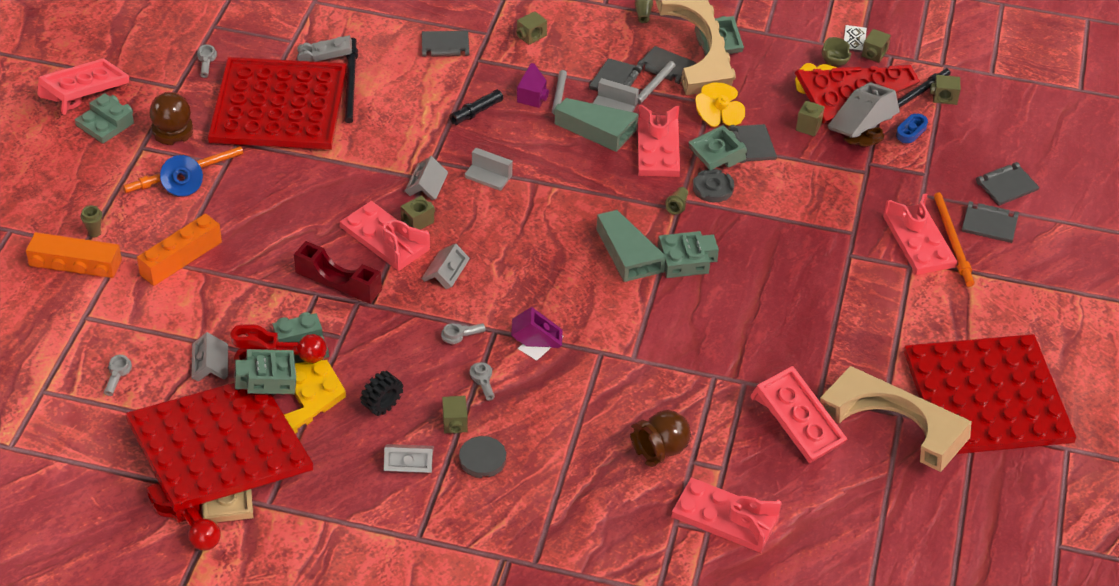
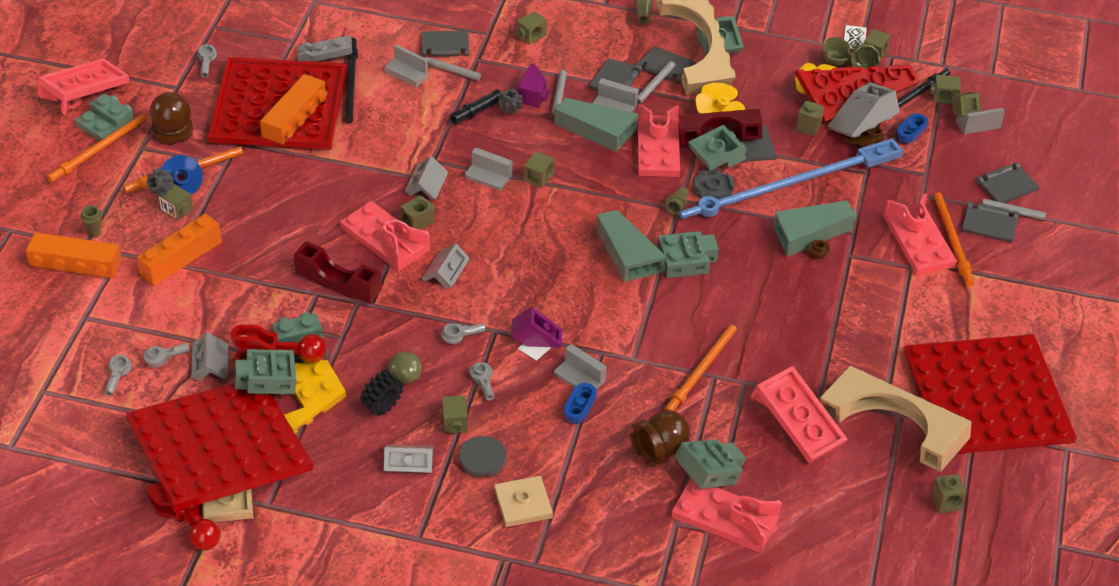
none -> orange bar [46,114,146,183]
none -> light grey plate [143,343,190,368]
none -> dark grey gear [146,168,173,195]
none -> olive brick [157,183,193,221]
none -> orange brick [260,74,327,145]
none -> light grey panel [384,45,428,88]
none -> olive hair [388,351,423,384]
none -> light grey bar [426,57,481,81]
none -> tan plate [494,476,553,527]
none -> dark grey gear [499,89,522,114]
none -> olive brick [524,151,554,188]
none -> light grey panel [554,344,607,390]
none -> blue plate [564,383,597,424]
none -> orange bar [663,324,737,411]
none -> sand green piece [674,439,746,489]
none -> dark red arch [678,108,762,146]
none -> medium blue bar [679,138,904,219]
none -> sand green slope [773,200,856,256]
none -> reddish brown plate [808,240,830,260]
none -> olive hair [850,43,880,68]
none -> olive brick [931,474,967,514]
none -> olive brick [951,92,981,116]
none -> light grey panel [956,108,1005,134]
none -> light grey bar [982,199,1046,221]

